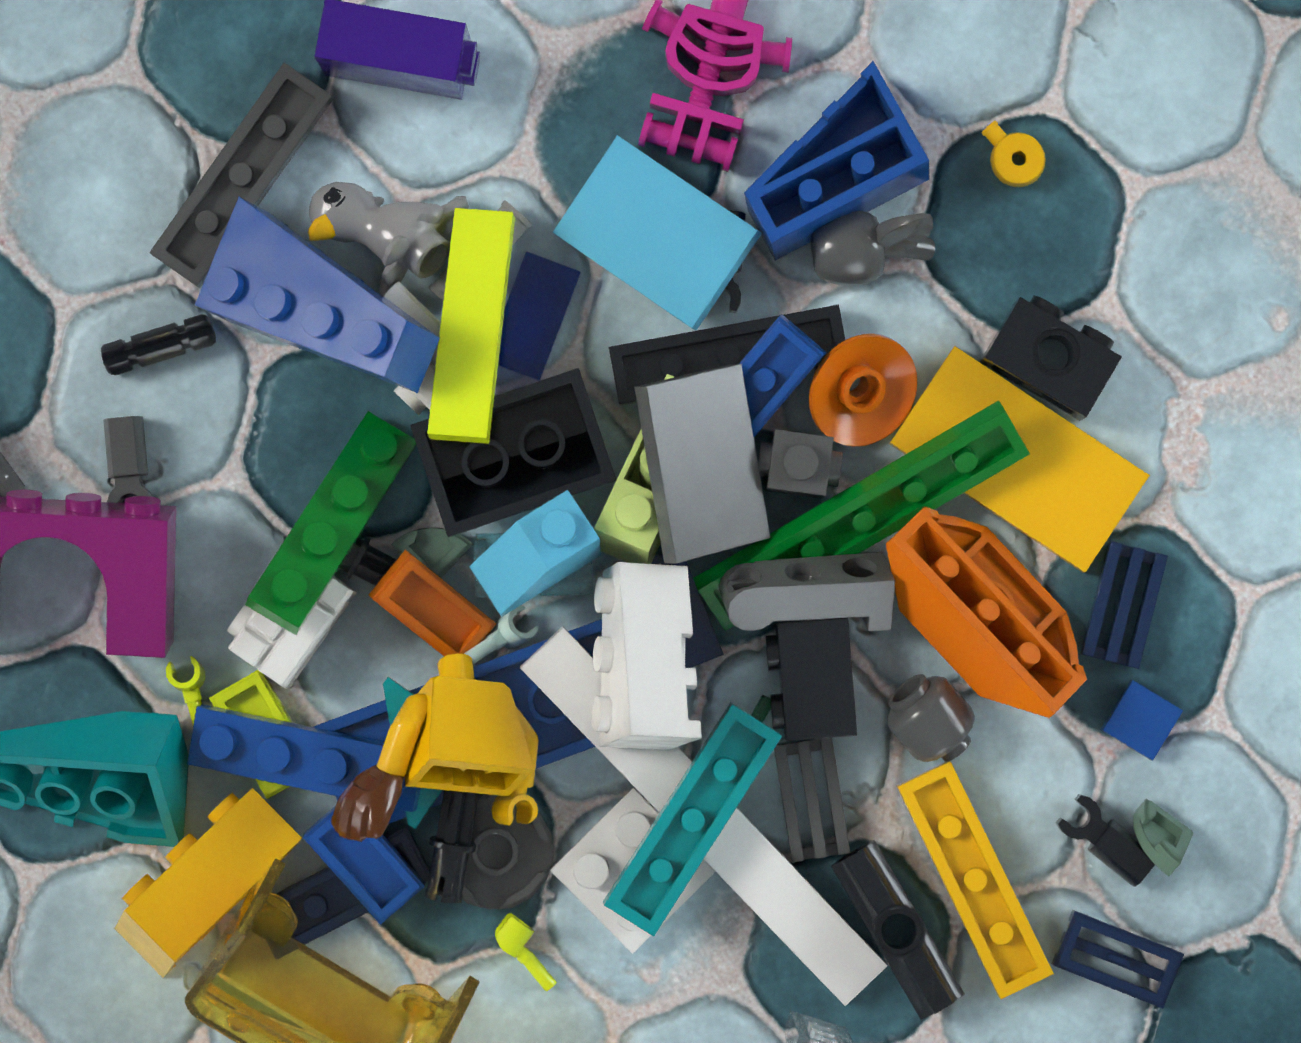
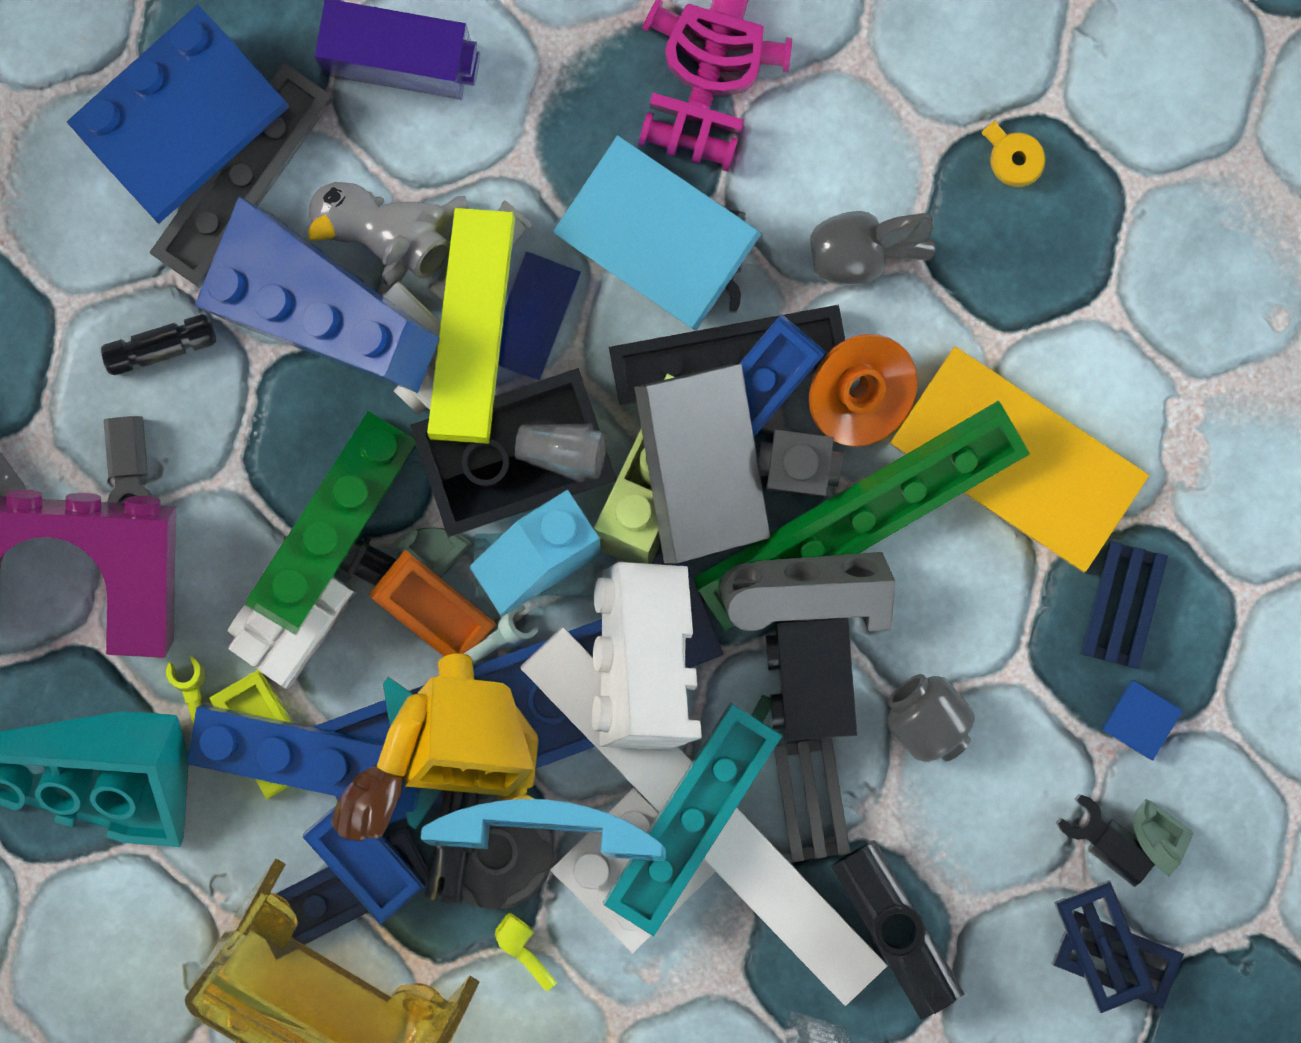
yellow wedge [114,788,302,978] -> none
blue wedge [744,61,930,261] -> none
orange wedge [886,507,1087,718] -> none
yellow plate [896,761,1054,999] -> none
black brick [980,295,1122,421] -> none
none -> blue slope [66,4,290,224]
none -> medium azure slope [421,799,666,862]
none -> clear cone [515,423,607,482]
none -> dark blue tile [1054,880,1155,1013]

